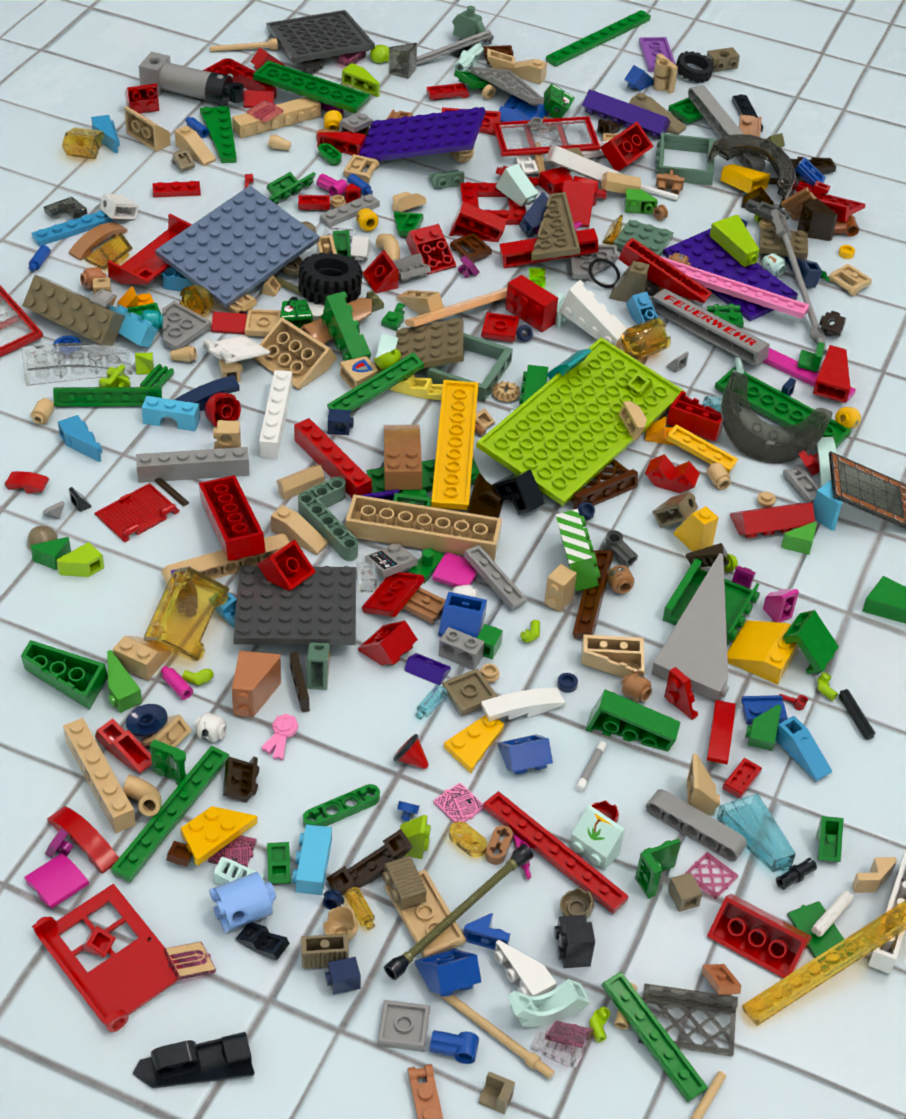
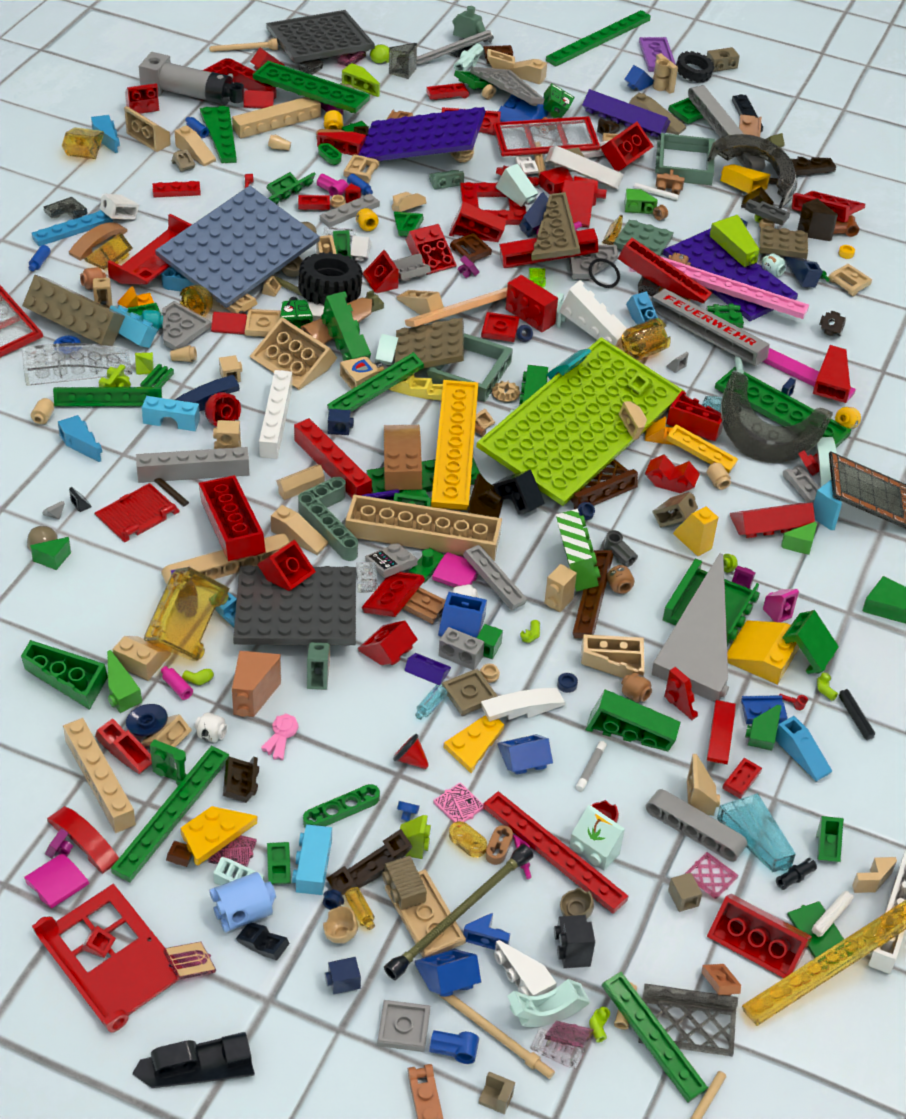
red slope [5,471,49,493] -> none
lime slope [57,542,104,577] -> none
light grey slope [90,289,117,308] -> none
tan cylinder [123,774,162,816] -> none
white window [202,335,270,364] -> none
clear pink piece [247,100,283,123] -> none
dark brown tile [289,652,310,713] -> none
dark tan brick [301,933,349,970] -> none
light grey bracket [339,112,373,133] -> none
lime hair [373,349,401,370] -> none
tan cylinder [376,233,400,261] -> none
green plate [381,303,405,331] -> none
light grey plate [528,117,545,131] -> none
tan piece [600,172,641,194] -> none
dark tan slope [609,261,649,302] -> none
green bracket [635,839,681,899] -> none
dark brown slope [686,543,729,567] -> none
tan plate [757,492,776,508] -> none
light grey bar [771,209,827,354] -> none
medium nougat plate [781,187,817,221] -> none
blue plate [795,157,826,186] -> none
red slope [796,181,831,195] -> none
green panel [797,342,825,372] -> none

